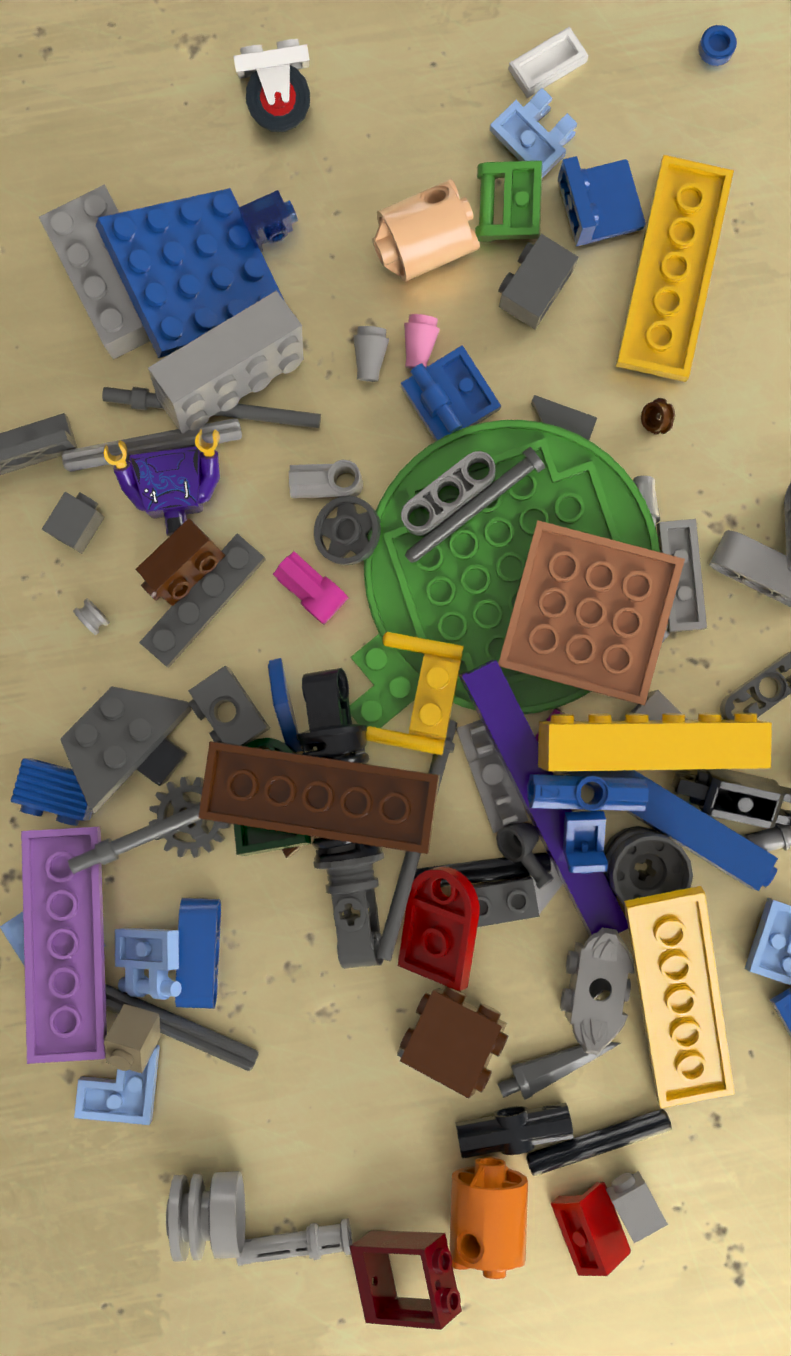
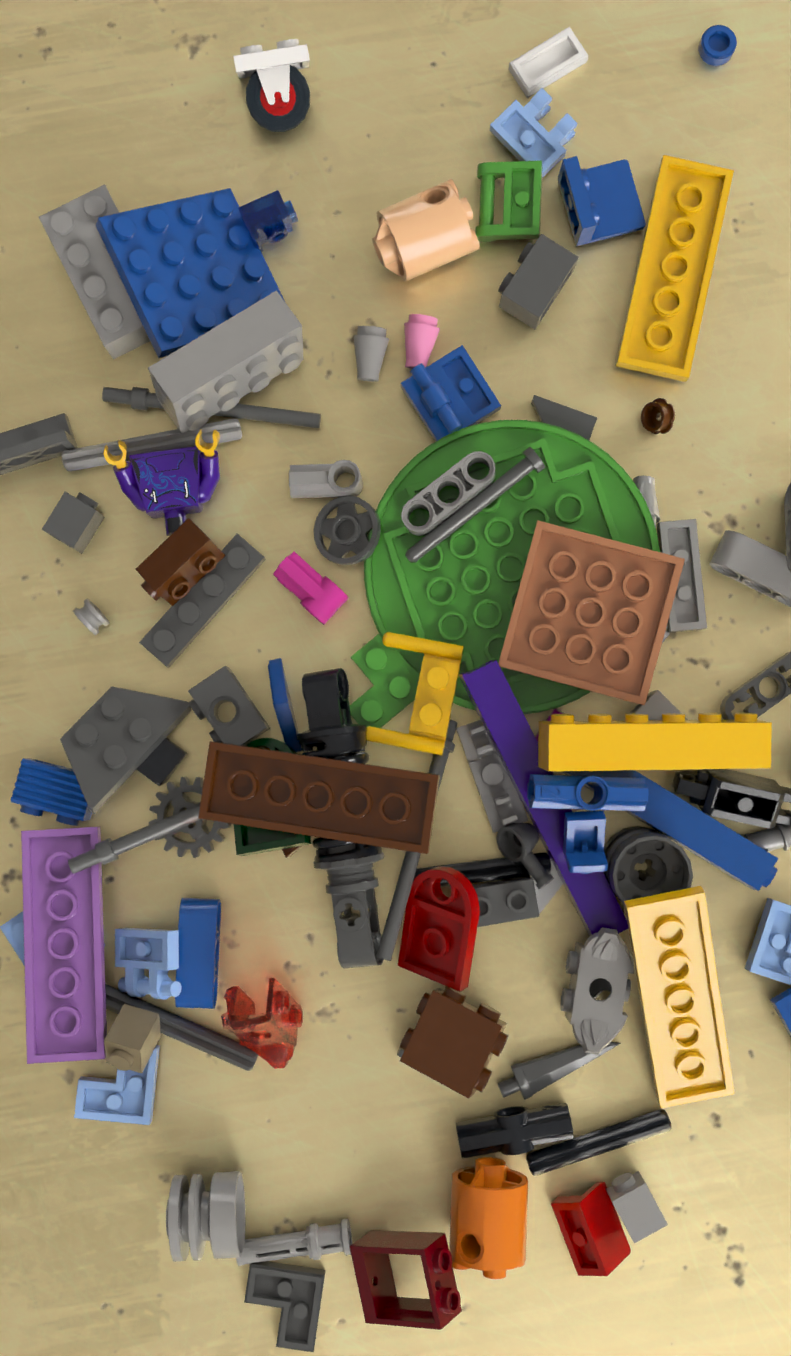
none -> clear red piece [221,978,303,1069]
none -> dark grey tile [244,1261,325,1352]

